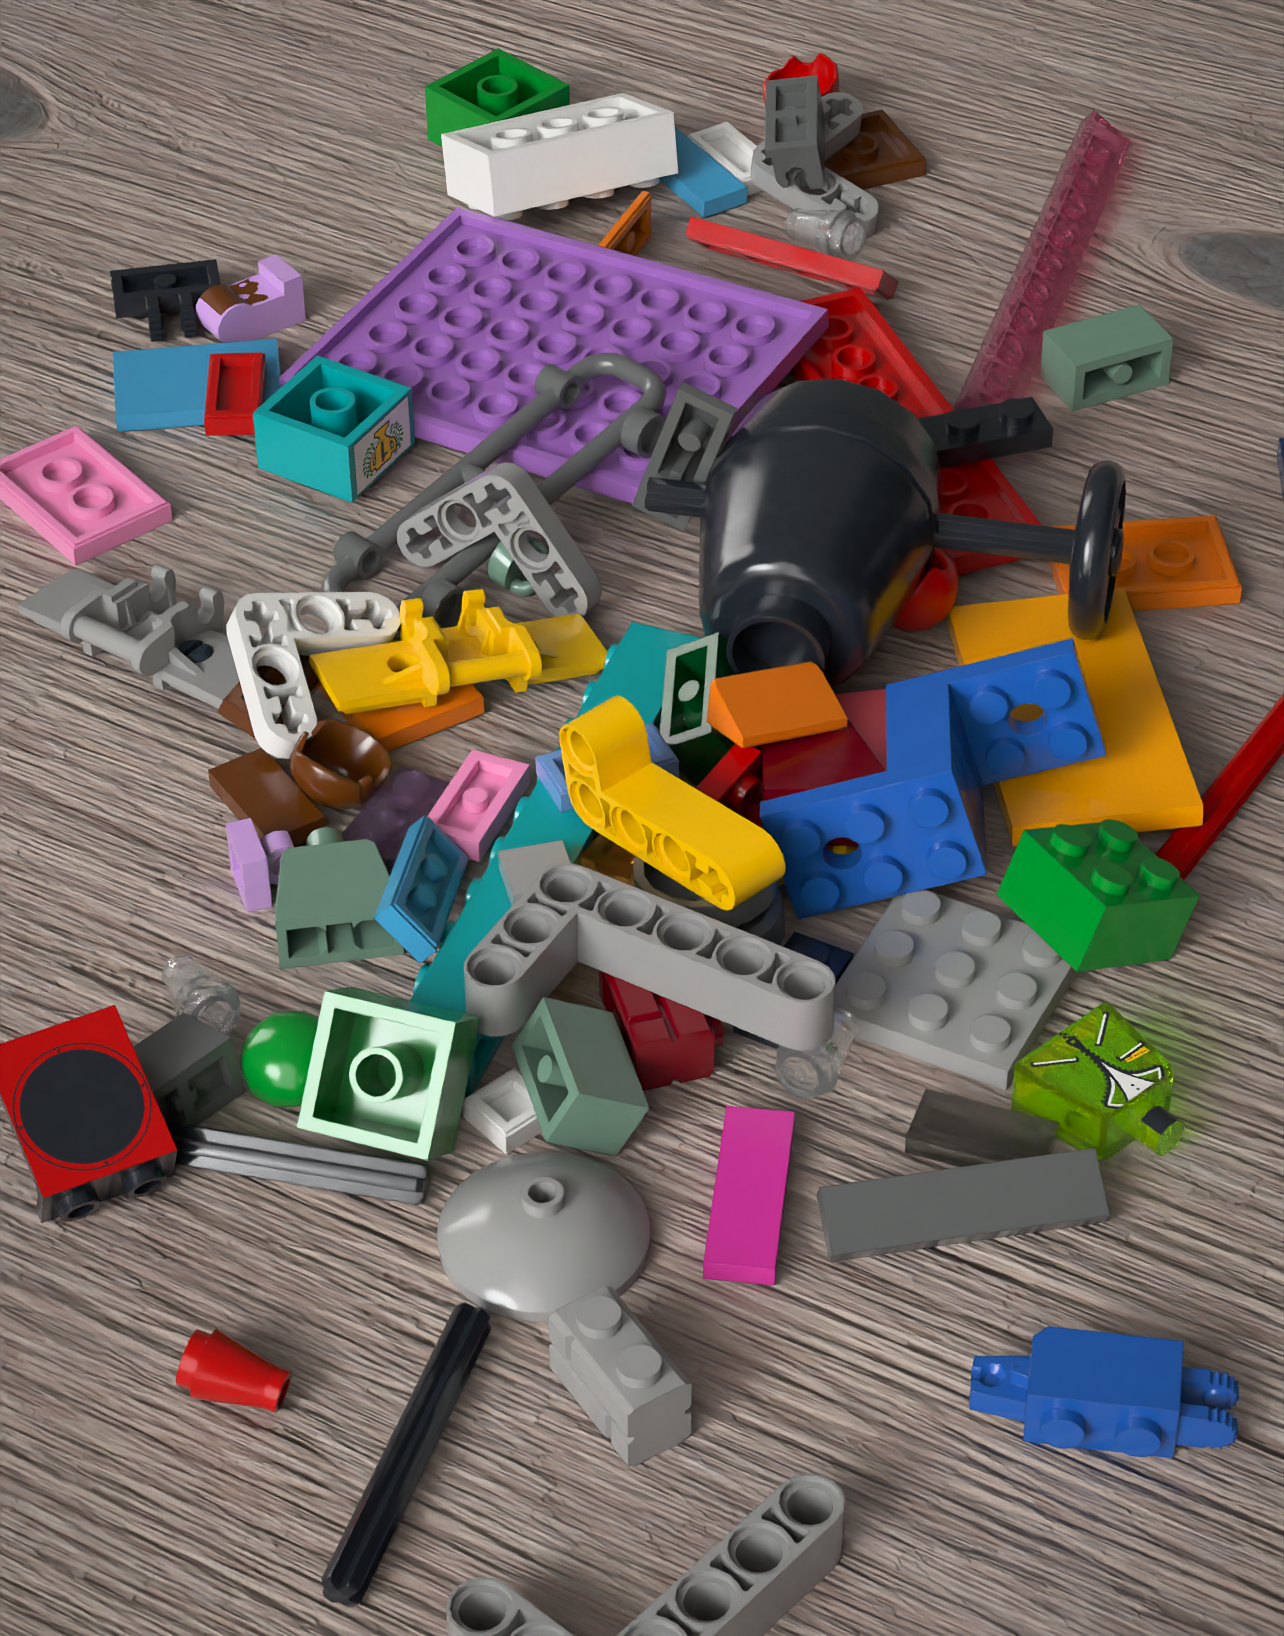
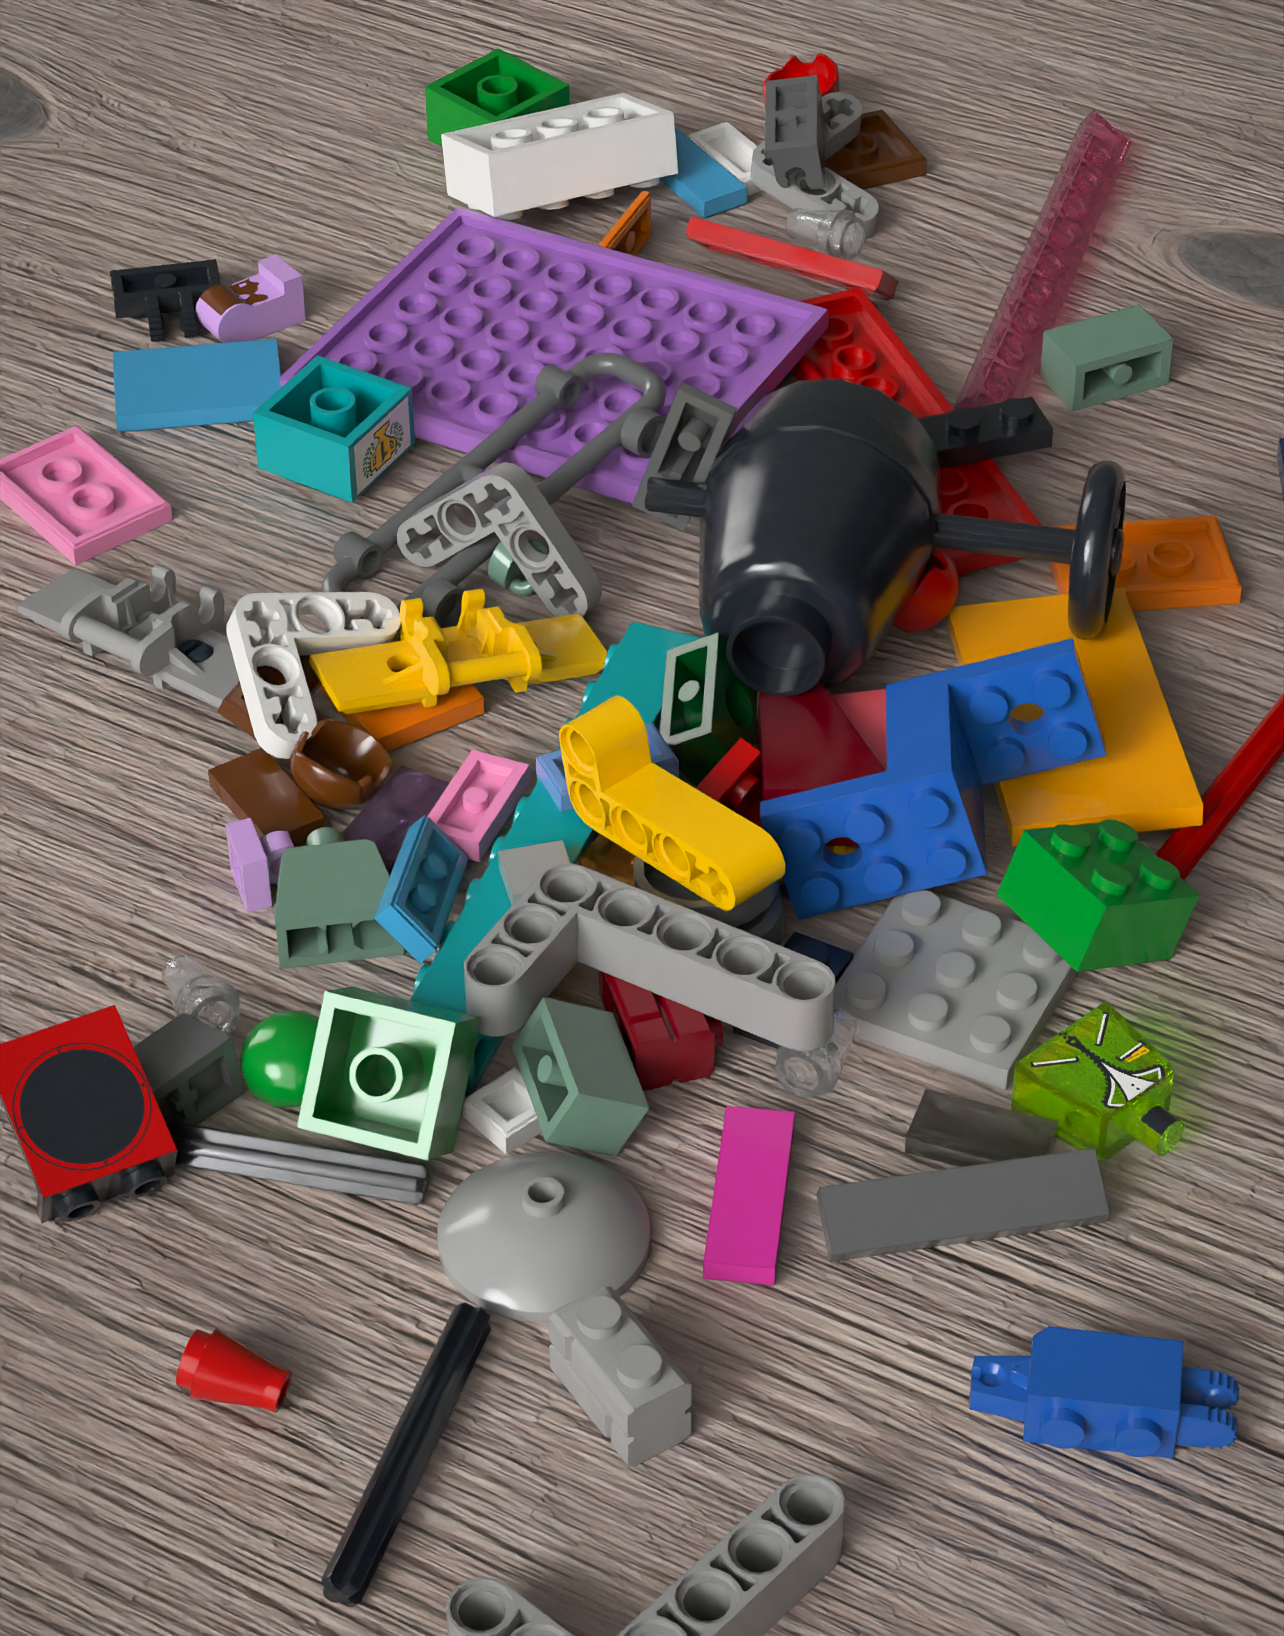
red tile [204,352,267,436] -> none
orange slope [706,662,848,748] -> none

